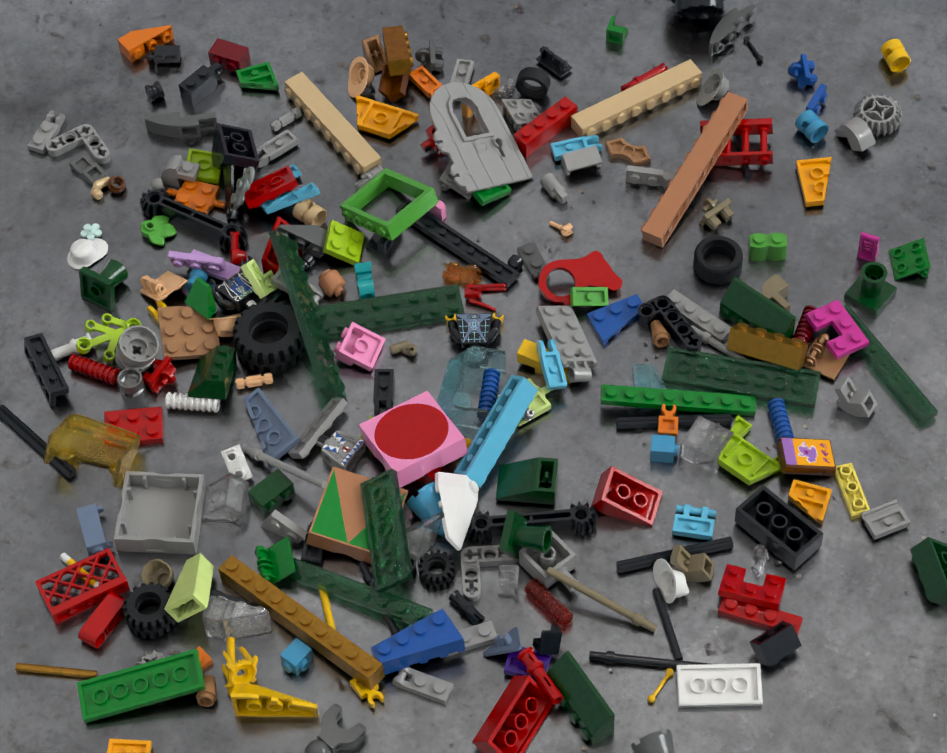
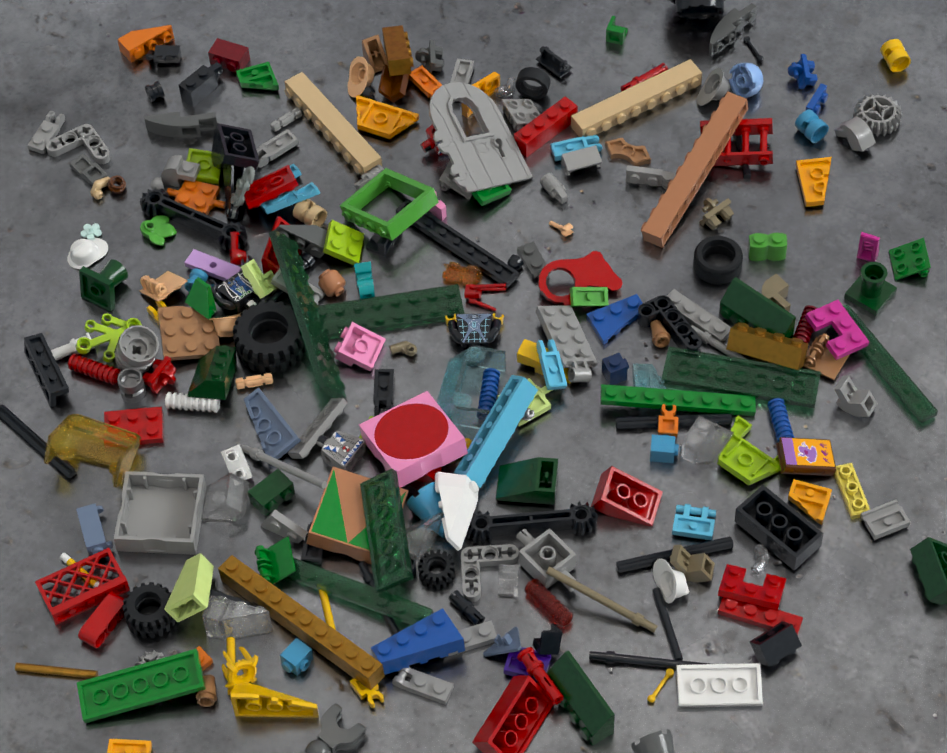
dark tan hair [141,559,174,588] -> none
lavender tile [168,251,226,272] -> none
dark green plant [499,510,553,559] -> none
none -> dark blue brick [602,353,629,385]
none -> light blue cylinder [729,62,763,98]

